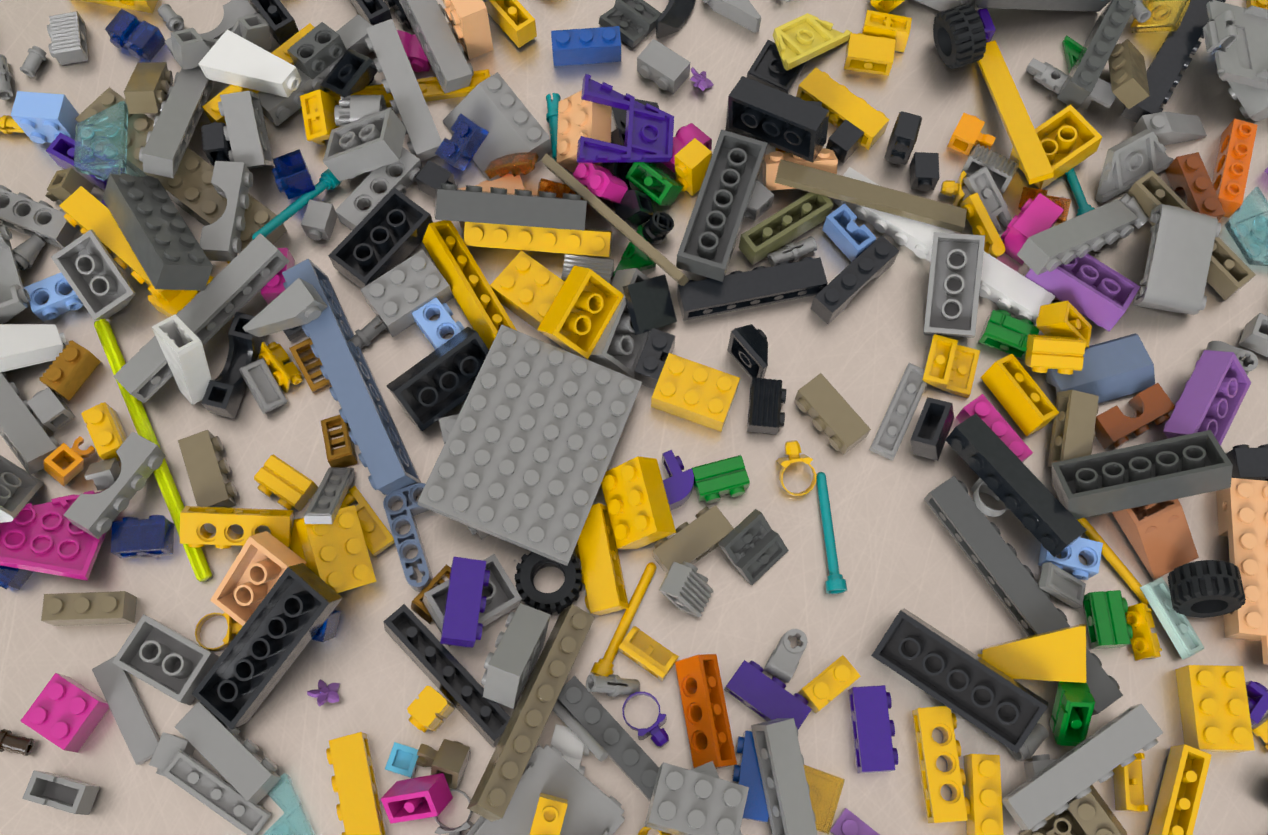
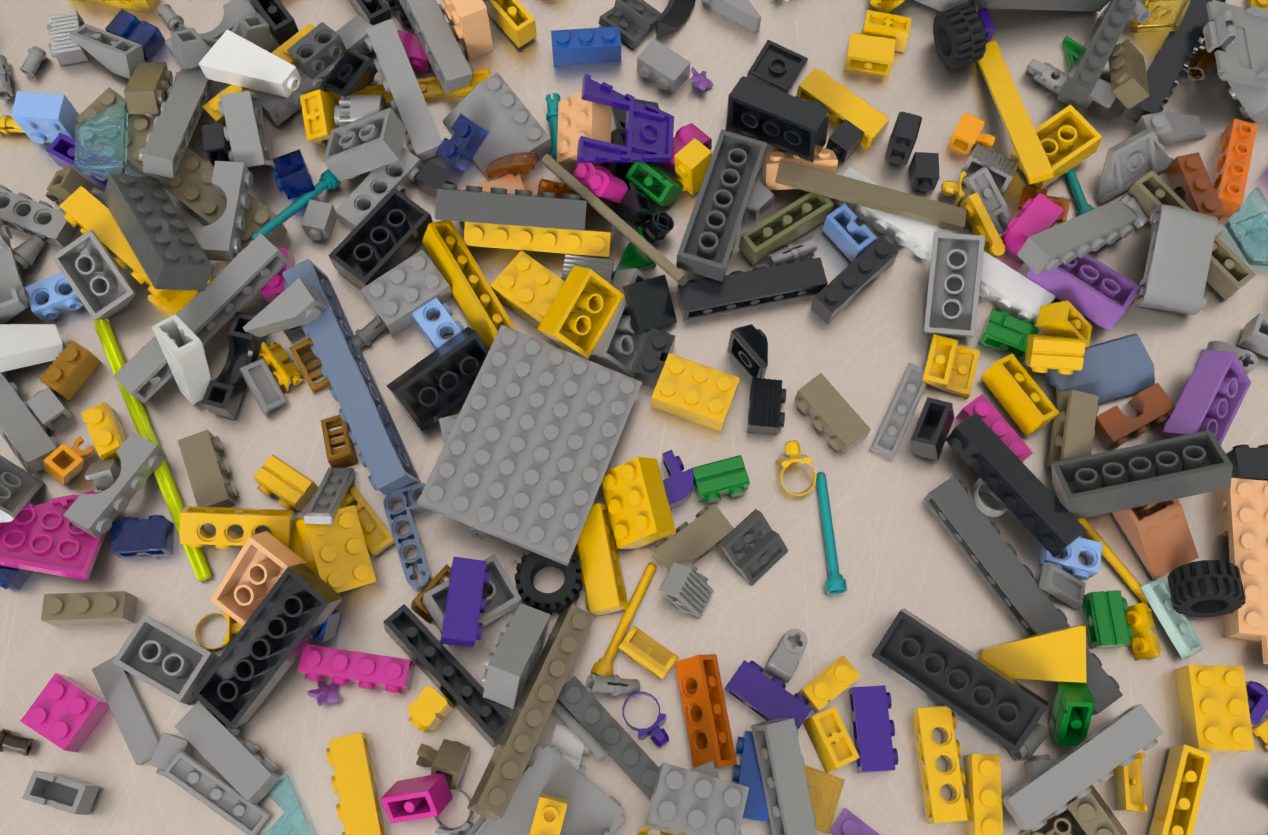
medium azure plate [385,742,419,778] -> none
light yellow wing [773,13,852,71] -> none
none -> light grey slope [69,24,145,79]
none -> dark pink brick [298,644,416,694]
none -> yellow hinge [803,706,860,773]
none -> dark brown piece [1186,39,1222,81]

